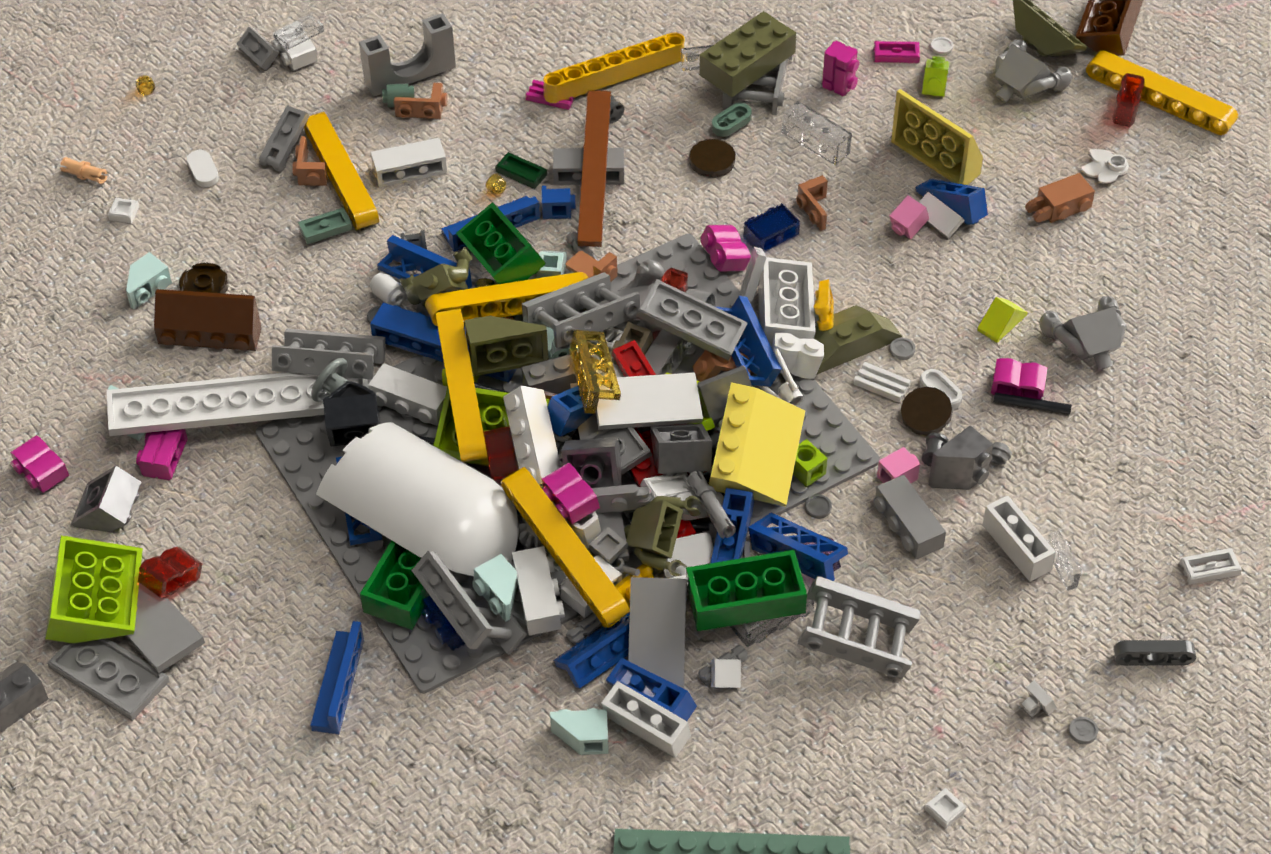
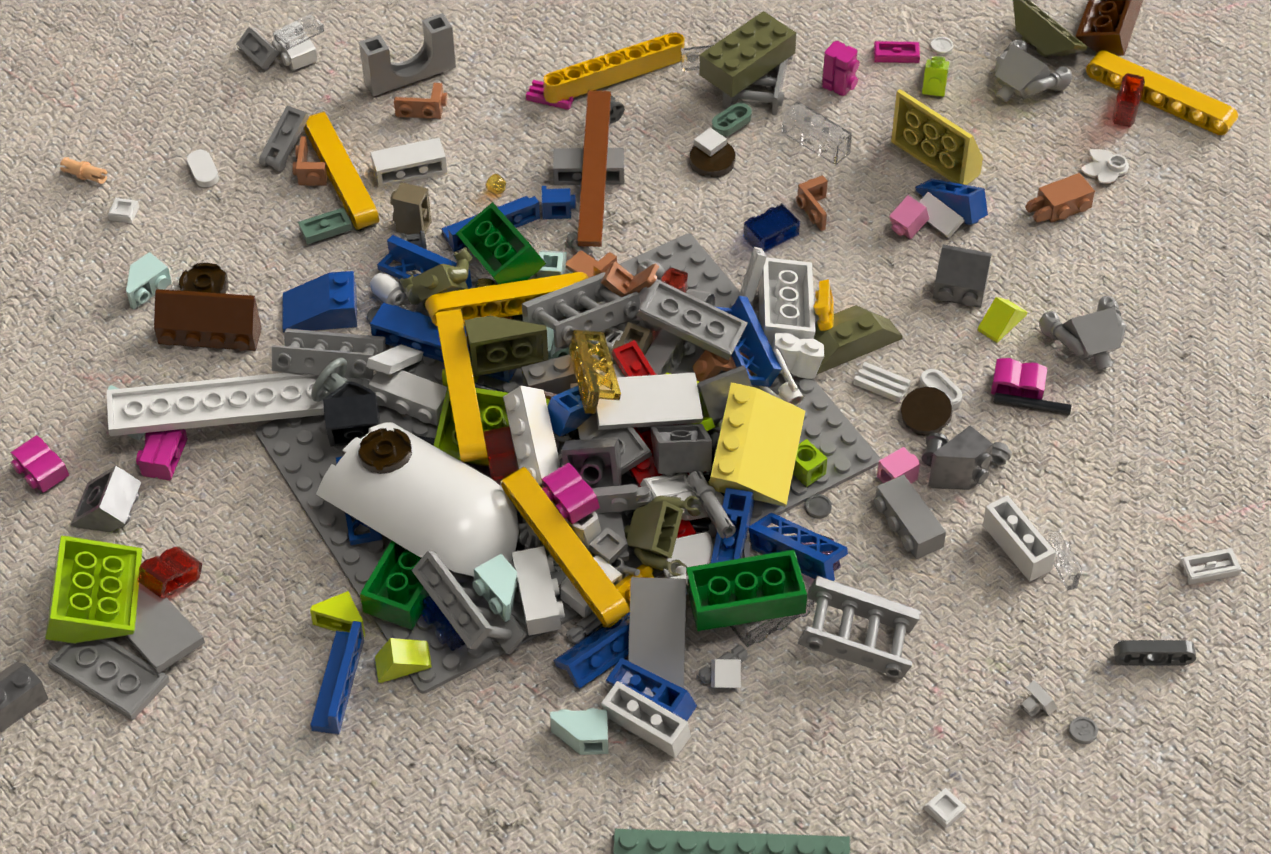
clear yellow hinge [136,75,155,95] -> none
sand green brick [382,83,415,107] -> none
dark green tile [495,152,548,189] -> none
dark pink brick [701,225,751,271] -> none
light grey piece [890,338,915,360] -> none
none -> blue slope [283,271,358,333]
none -> neon yellow slope [310,591,365,637]
none -> dark brown tile [358,428,412,474]
none -> white tile [366,345,423,375]
none -> neon yellow slope [375,638,432,683]
none -> dark tan brick [390,182,432,235]
none -> nougat bracket [601,261,659,297]
none -> white tile [694,128,727,157]
none -> flat silver slope [933,244,992,308]

